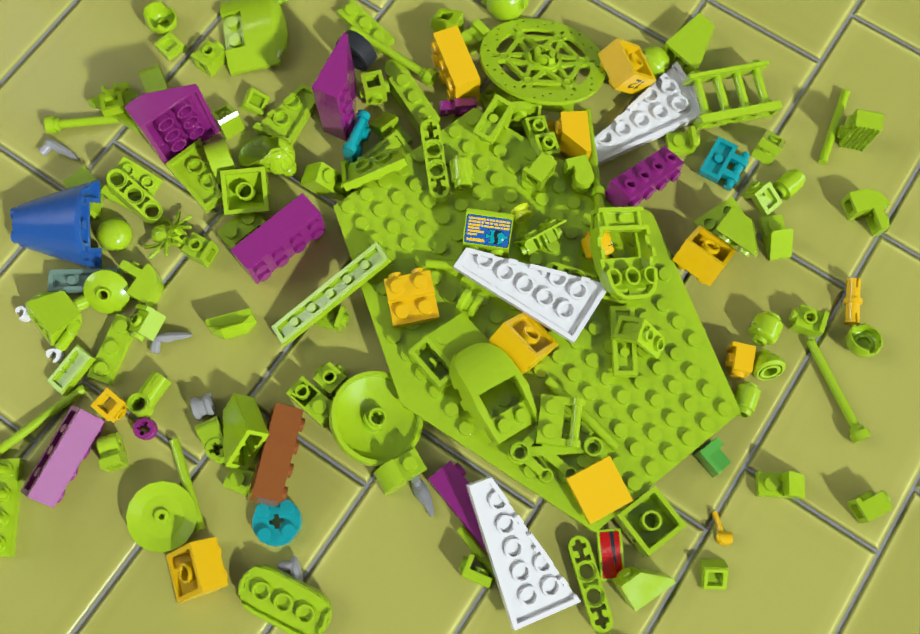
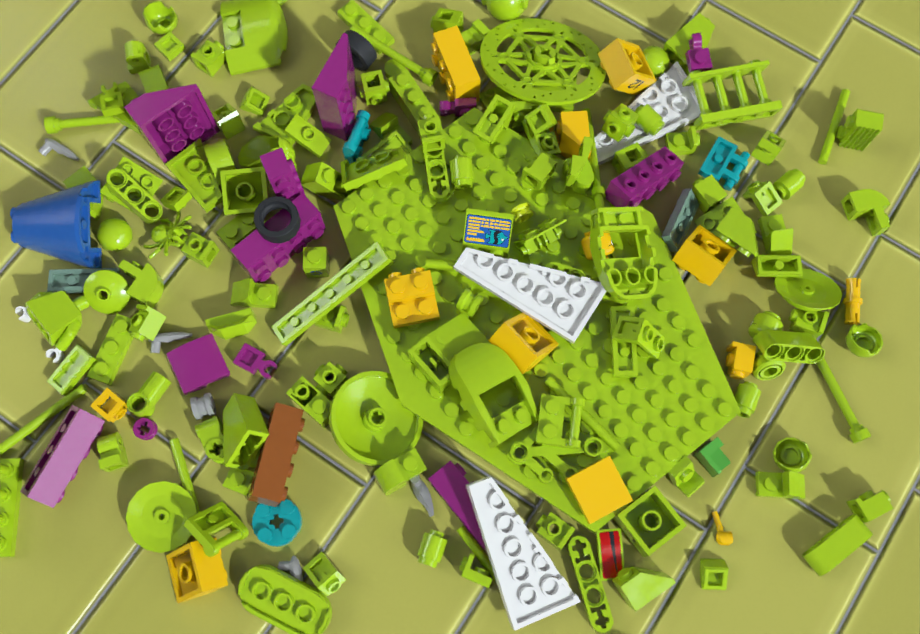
none -> lime leg [124,41,151,74]
none -> lime plate [160,186,193,212]
none -> magenta slope [166,333,230,395]
none -> lime plate [184,501,249,557]
none -> lime slope [230,278,279,309]
none -> magenta plate [233,343,278,379]
none -> black tyre [254,196,301,243]
none -> magenta brick [260,148,306,202]
none -> lime plate [283,113,332,158]
none -> lime brick [303,247,329,278]
none -> lime bracket [303,551,346,596]
none -> lime brick [417,114,445,153]
none -> lime brick [417,529,447,568]
none -> lime slope [524,104,558,135]
none -> lime brick [535,512,575,550]
none -> lime slope [566,136,593,187]
none -> lime brick [601,103,640,142]
none -> lime brick [612,142,648,175]
none -> lime brick [634,104,665,136]
none -> sand green plate [661,188,699,252]
none -> lime bracket [668,455,705,497]
none -> magenta plate [685,33,713,73]
none -> lime brick [692,174,728,214]
none -> lime slope [751,255,803,277]
none -> lime beam [754,329,825,364]
none -> lime hair [773,437,812,473]
none -> lime piece [774,268,842,311]
none -> lime beam [802,514,873,577]

